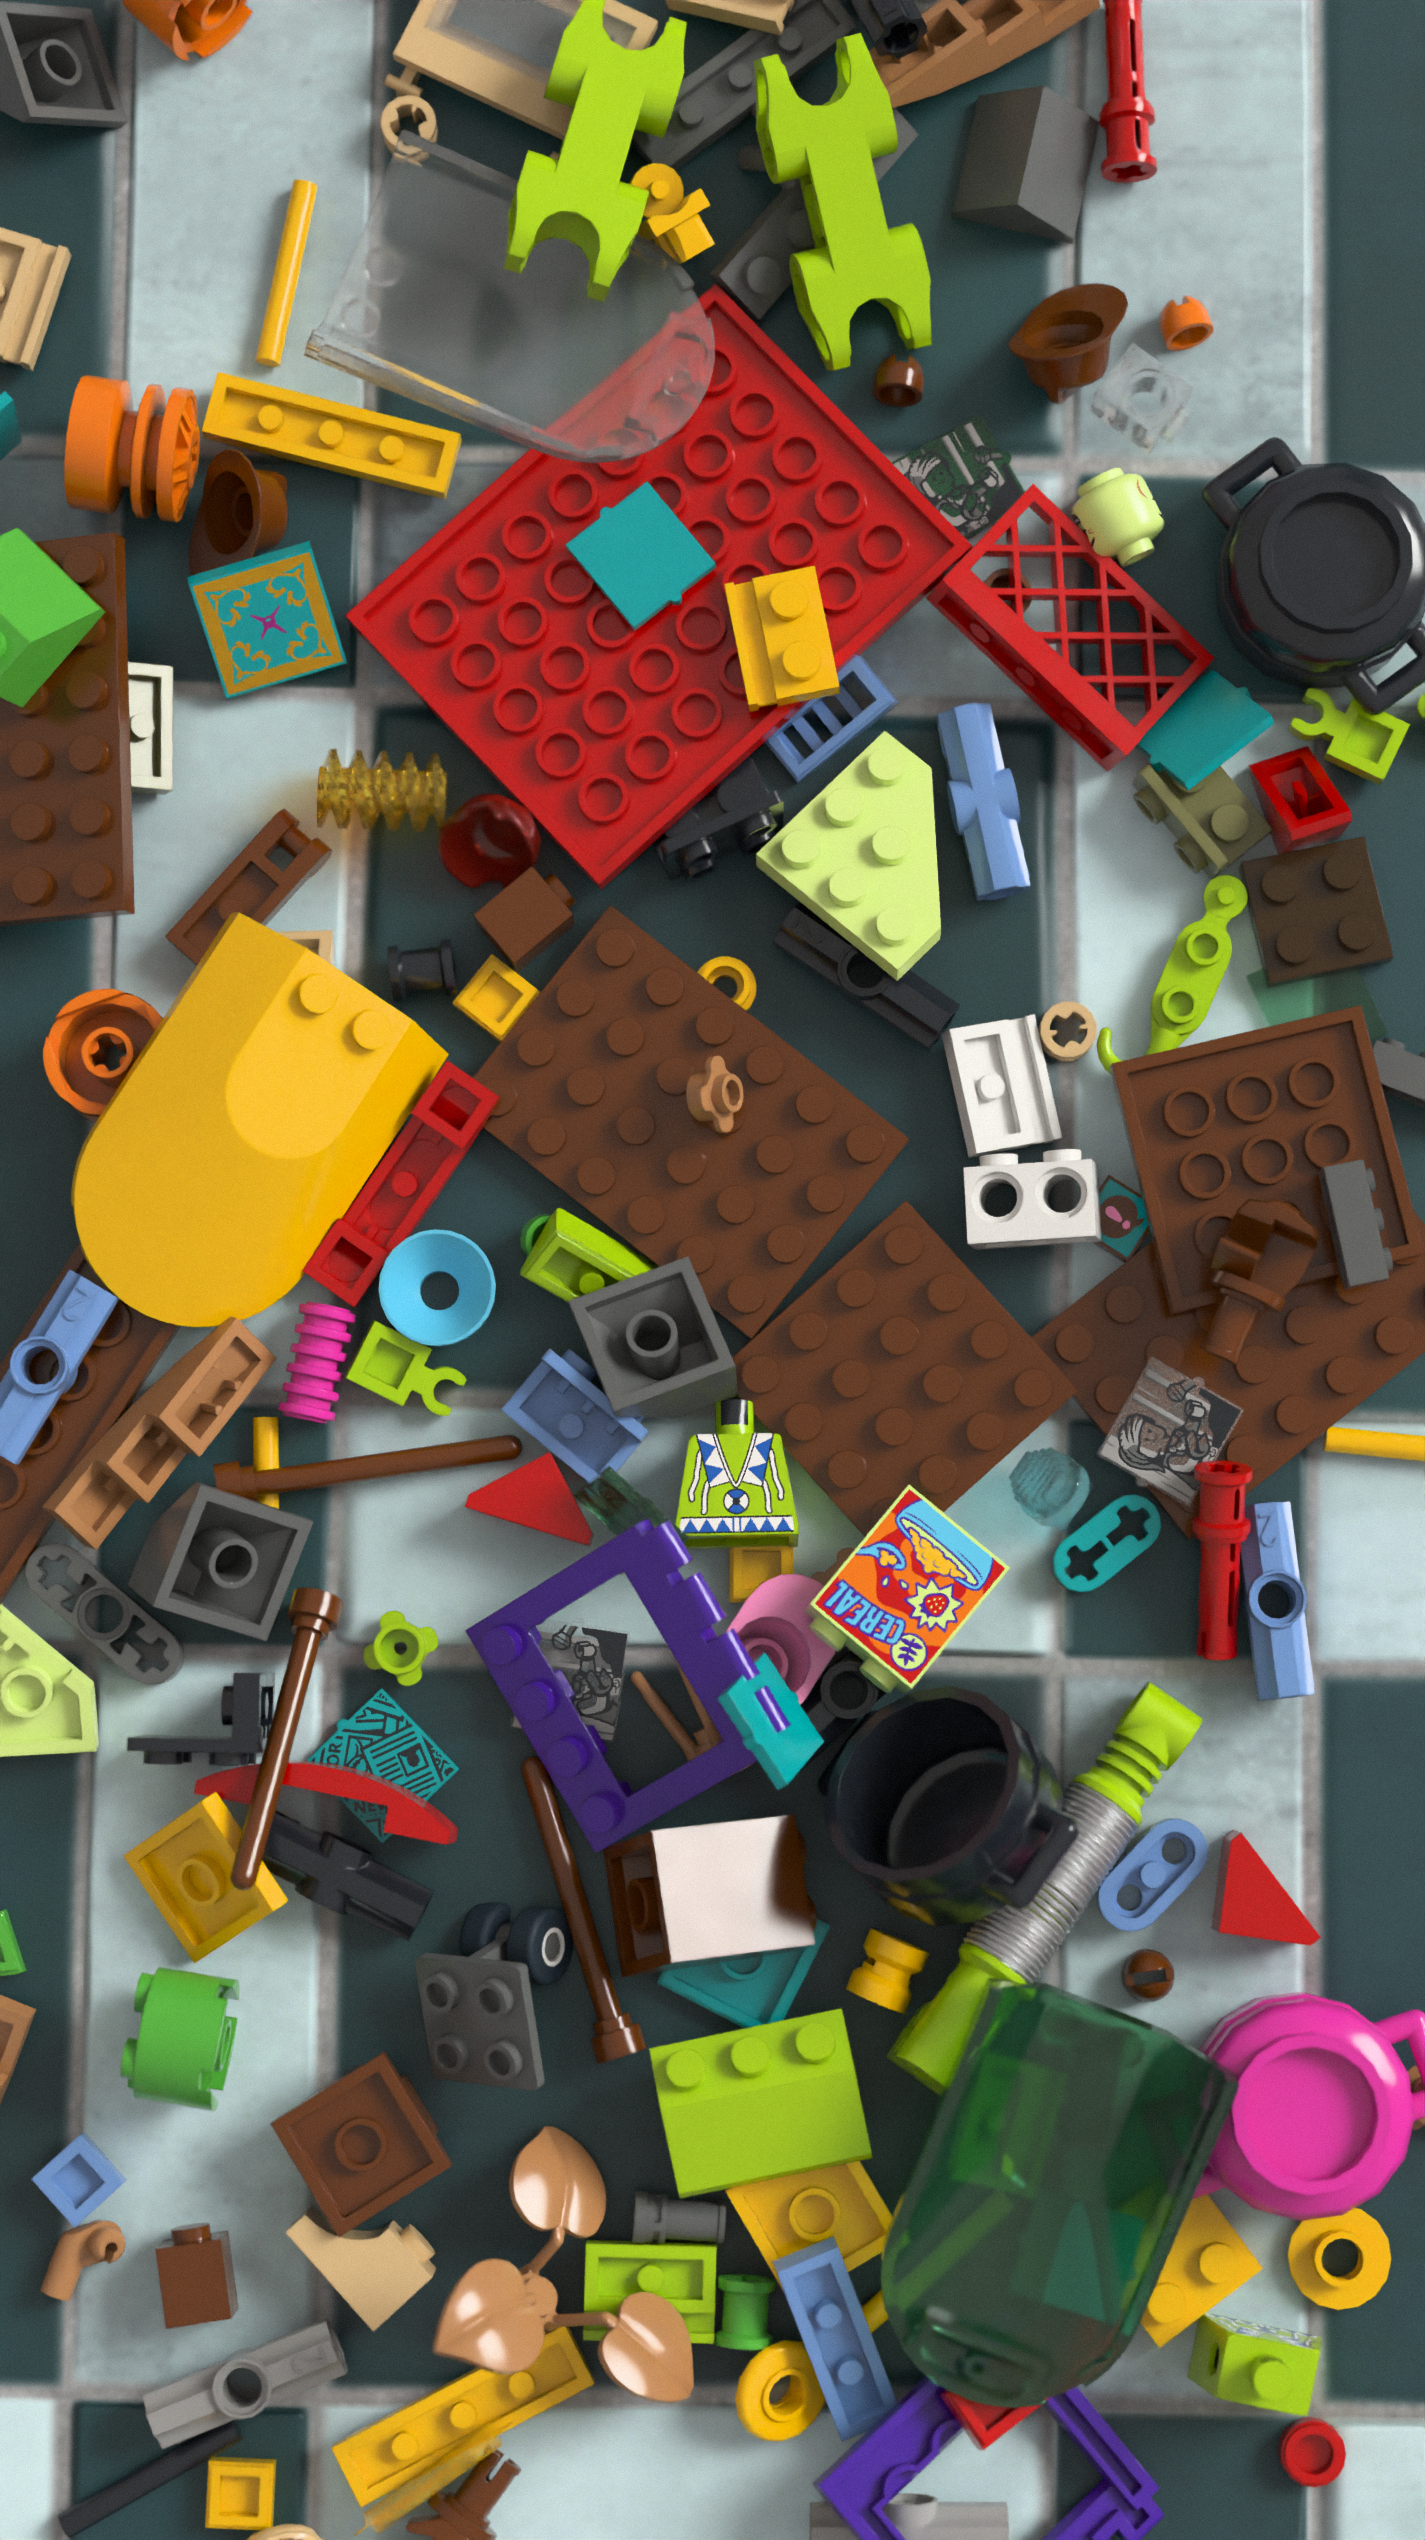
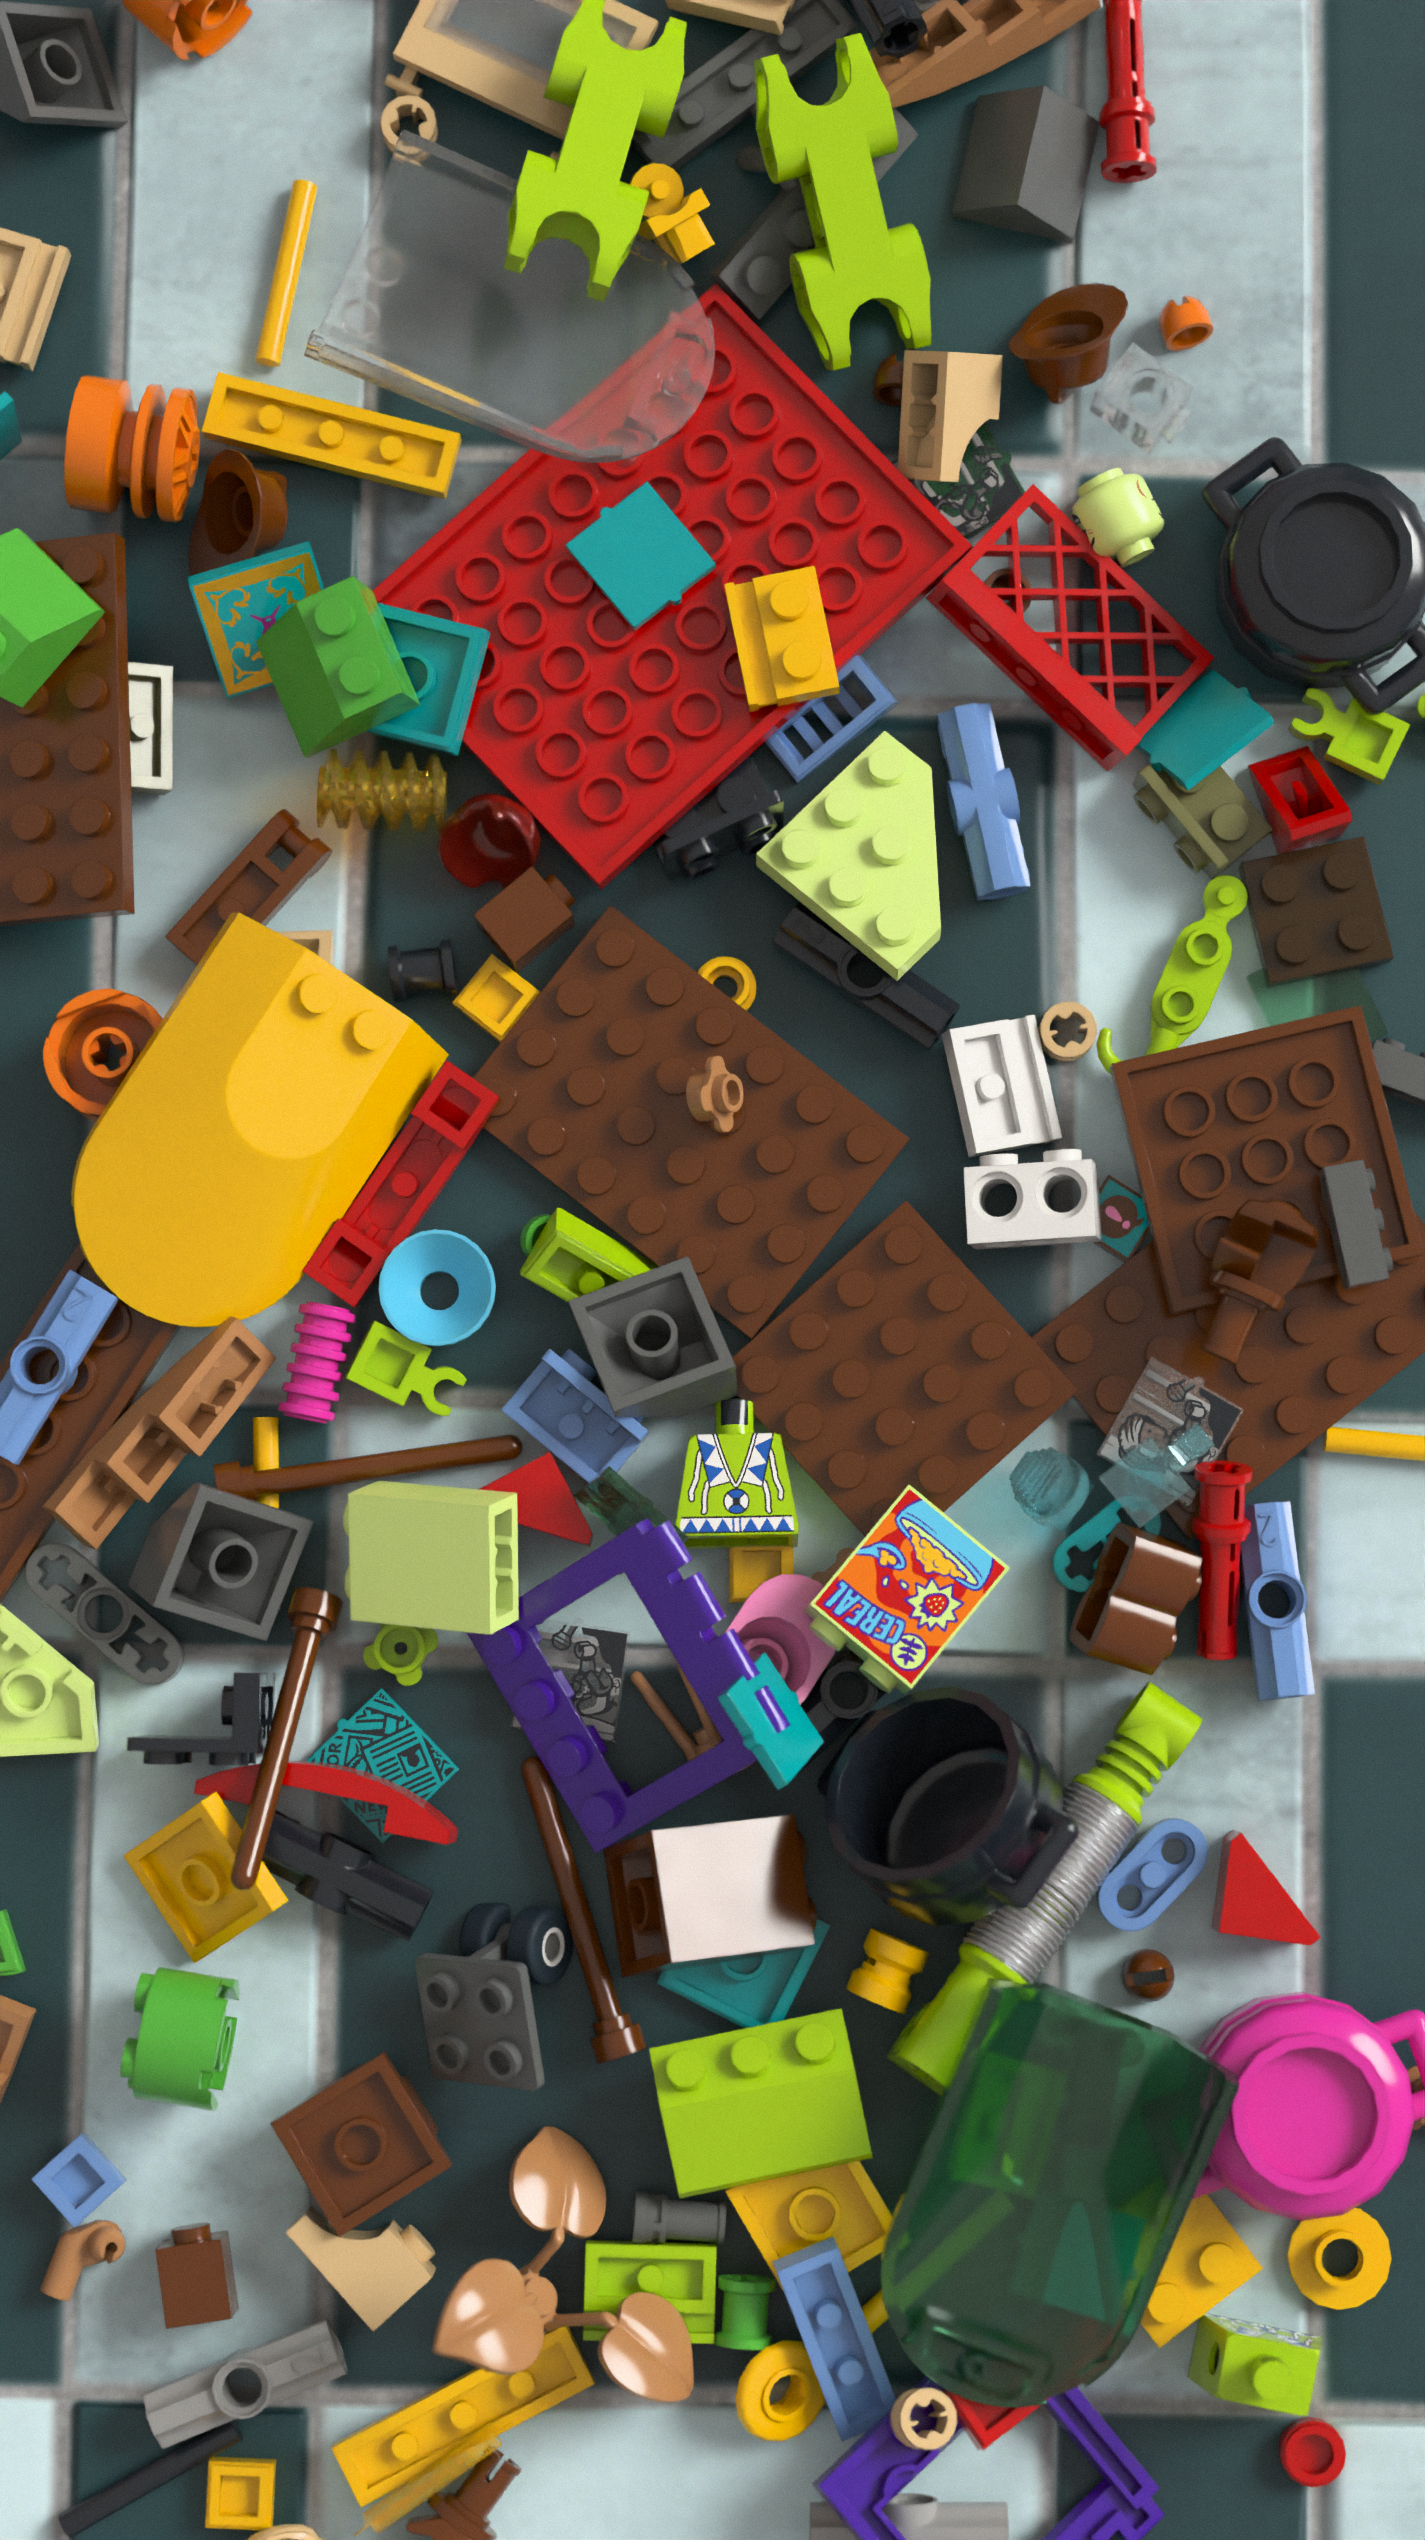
none -> bright green slope [256,576,421,758]
none -> yellowish green brick [343,1481,519,1635]
none -> teal tile [364,603,491,756]
none -> tan bush [890,2388,957,2450]
none -> tan arch [898,350,1003,482]
none -> reddish brown brick [1069,1522,1202,1676]
none -> clear light blue plate [1098,1423,1215,1528]

